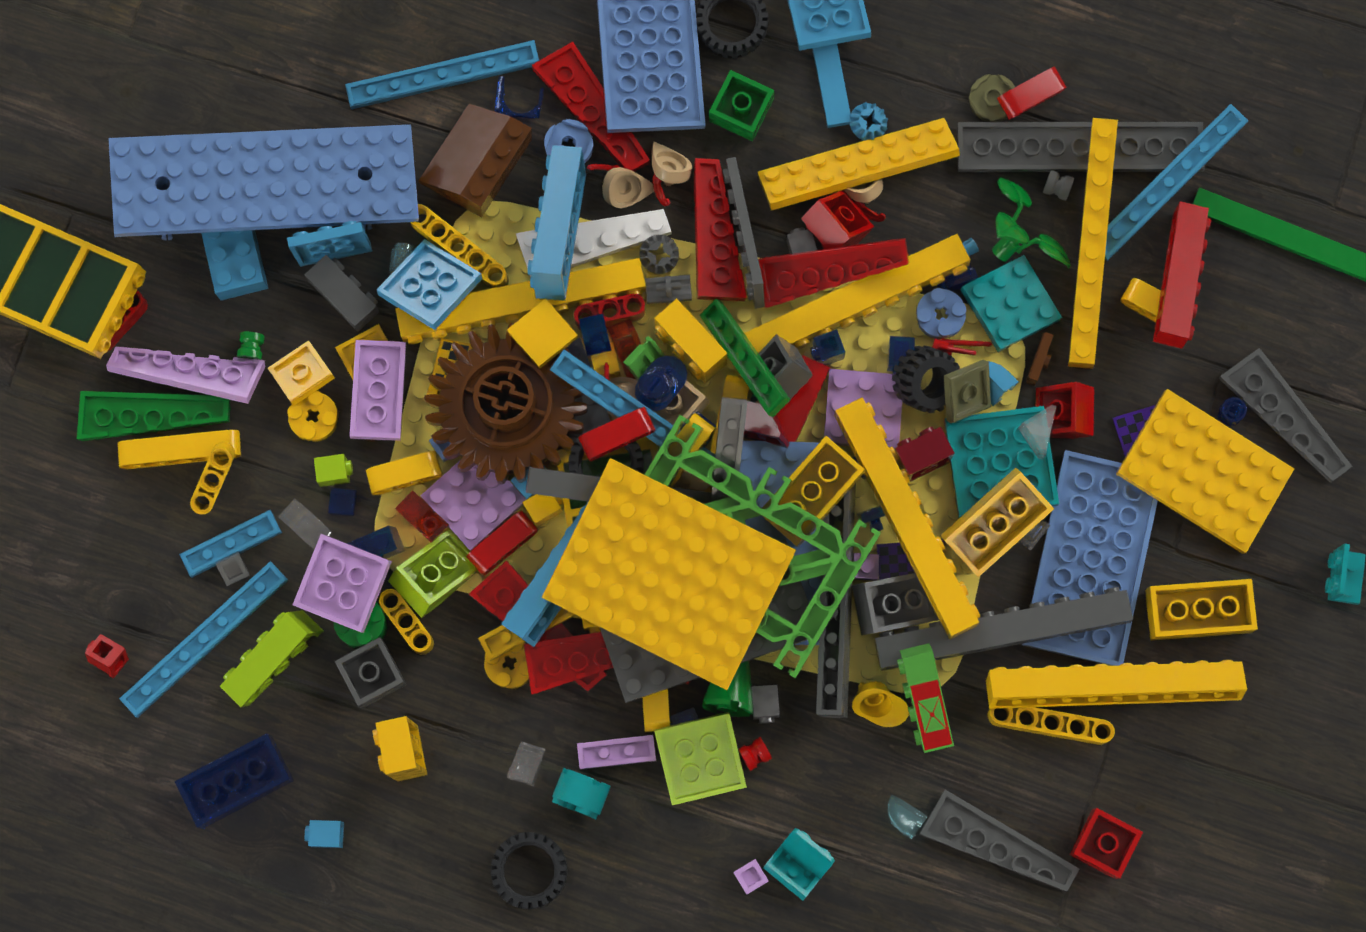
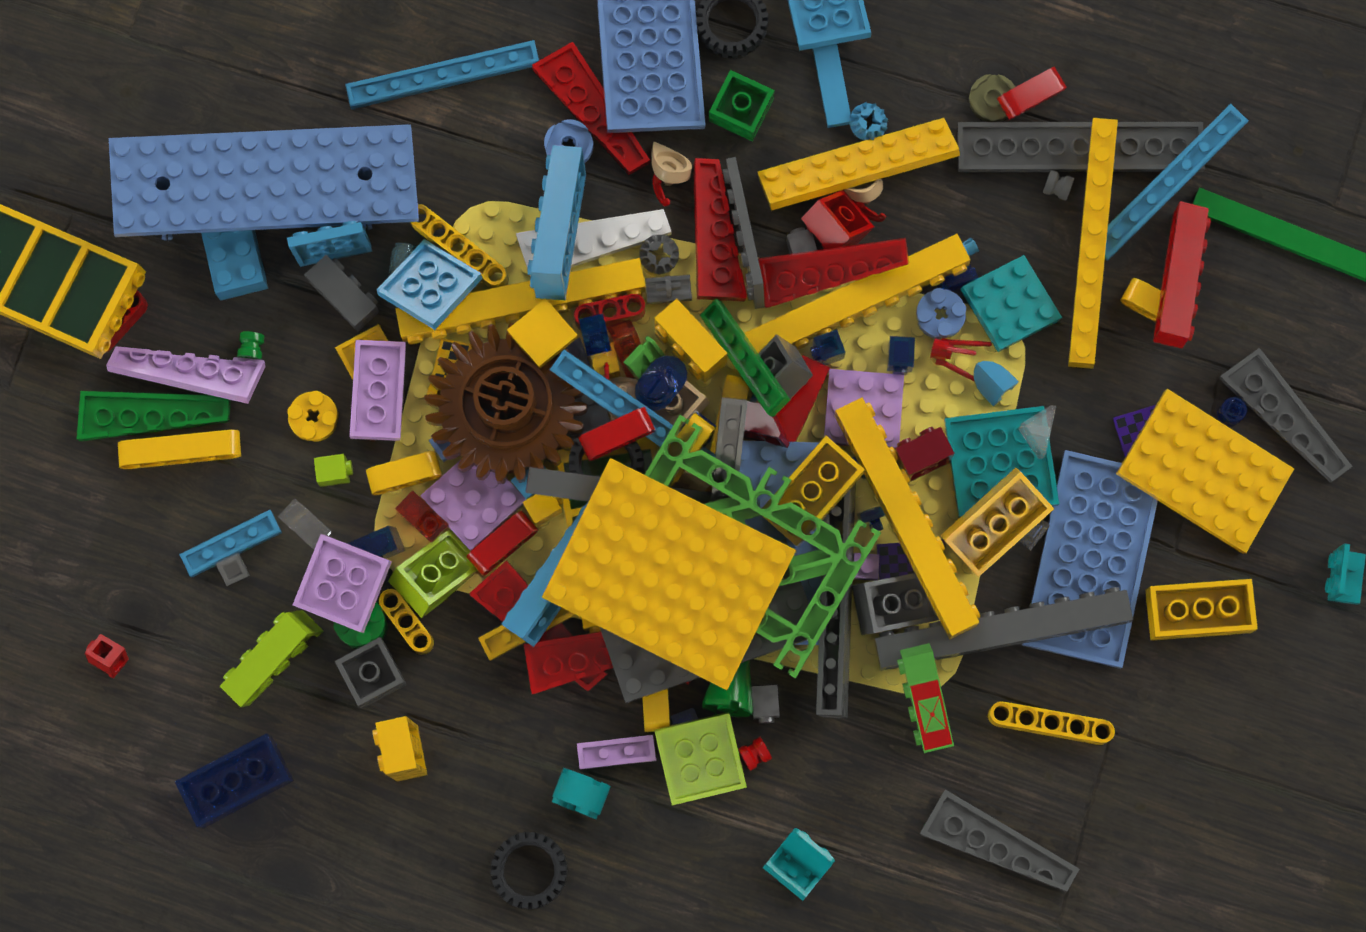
dark azure tile [119,561,288,718] -> none
yellow beam [190,442,235,515] -> none
yellow tile [268,340,335,406] -> none
dark azure brick [305,820,344,848] -> none
clear blue tile [328,488,357,516] -> none
reddish brown slope [418,104,532,218] -> none
yellow plate [484,643,529,689] -> none
clear blue helmet [495,76,544,118] -> none
clear slope [507,742,545,787] -> none
tan piece [587,164,654,208] -> none
lavender plate [733,859,769,895] -> none
yellow piece [852,681,909,727] -> none
clear light blue brick [888,795,928,839] -> none
black tyre [892,345,960,413] -> none
olive tile [944,360,991,423] -> none
yellow brick [986,660,1247,709] -> none
green plant [992,177,1071,268] -> none
reddish brown plate [1026,332,1053,386] -> none
red slope [1036,382,1094,439] -> none
red brick [1070,808,1143,879] -> none

